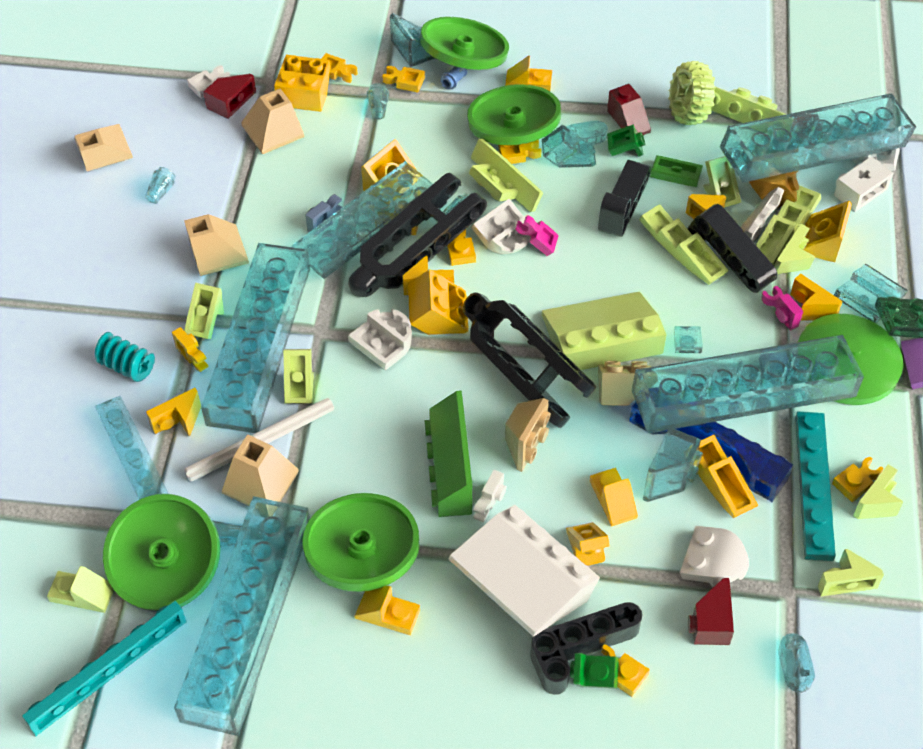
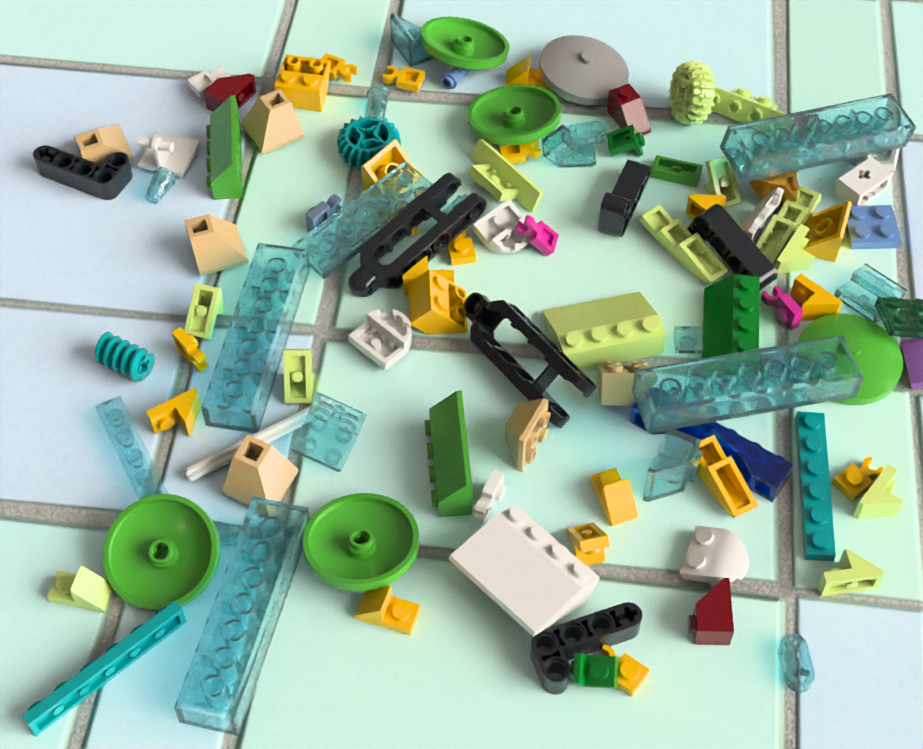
none -> black beam [33,145,133,200]
none -> white plate [137,132,200,177]
none -> bright green slope [206,95,243,200]
none -> clear light blue bracket [291,391,367,472]
none -> teal gear [337,114,401,170]
none -> light grey dish [538,35,629,105]
none -> green slope [701,274,760,378]
none -> medium blue plate [845,205,902,249]

